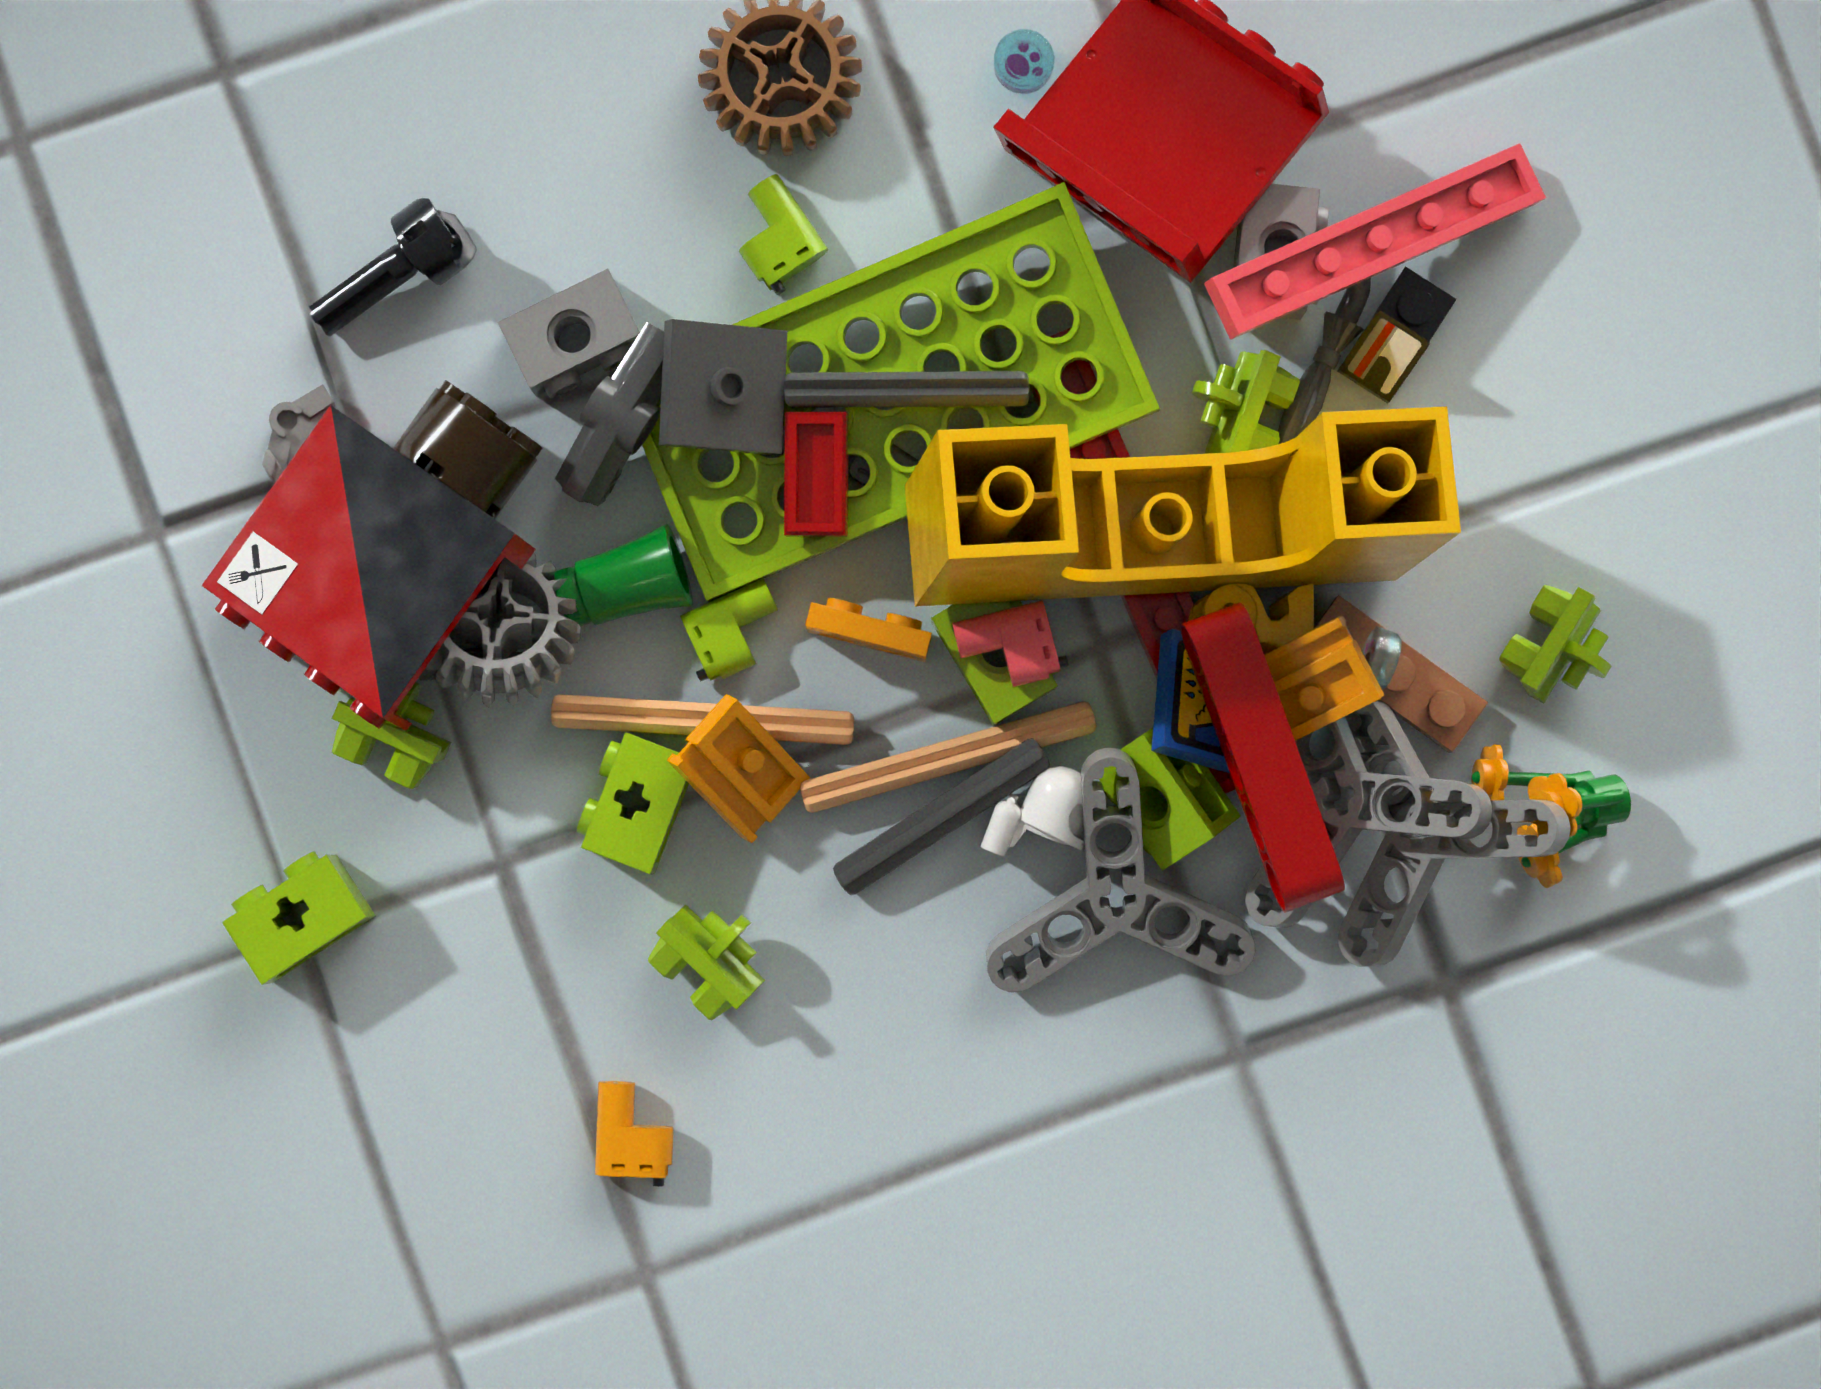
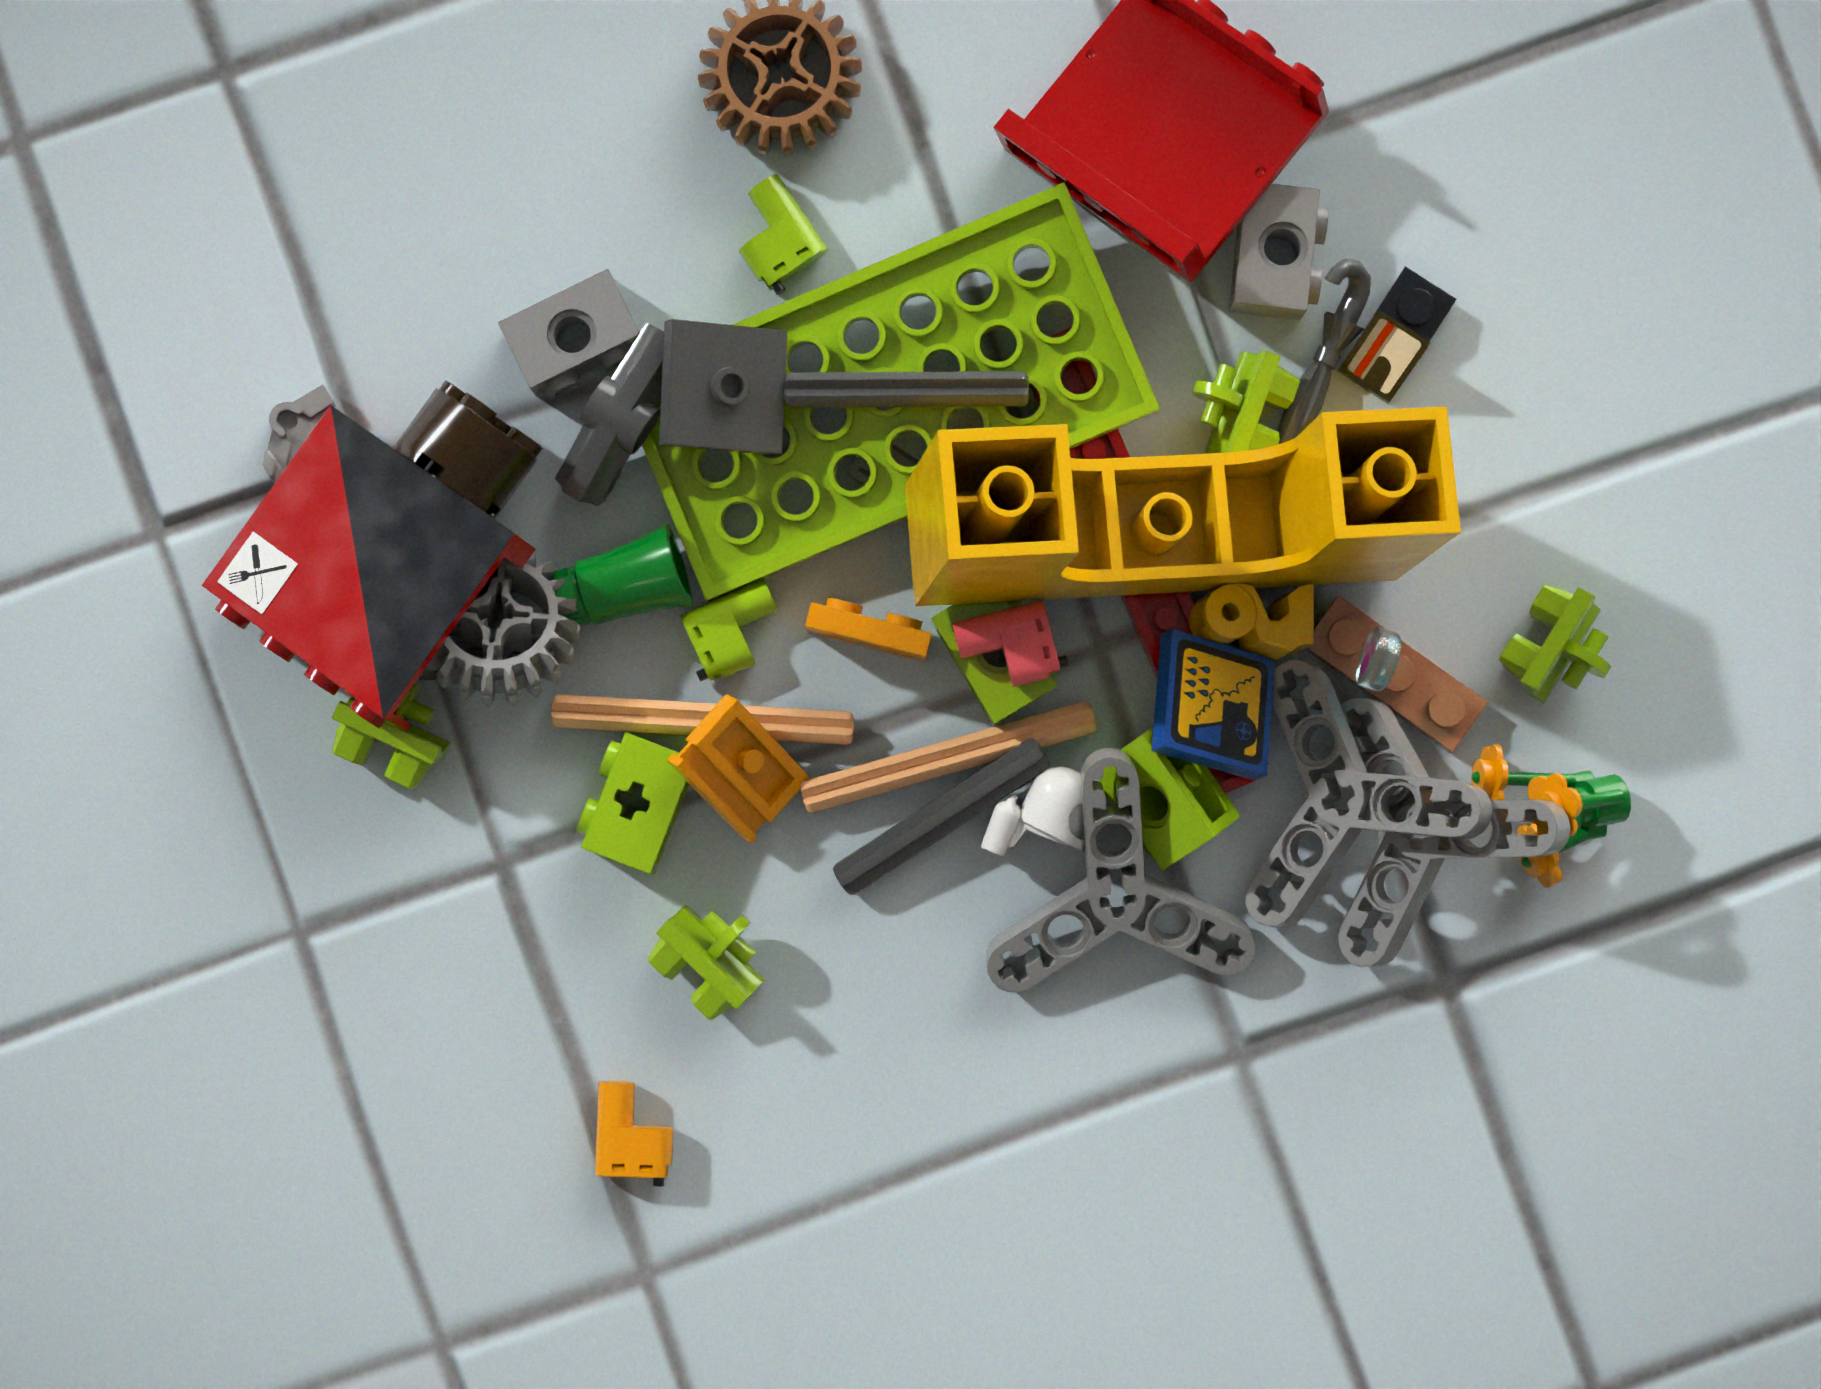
lime brick [222,851,376,985] -> none
black piece [309,198,477,336] -> none
red tile [784,412,848,537] -> none
clear light blue tile [993,29,1054,94] -> none
red beam [1180,602,1345,913] -> none
coral plate [1204,143,1546,340] -> none
light orange plate [1264,615,1384,741] -> none

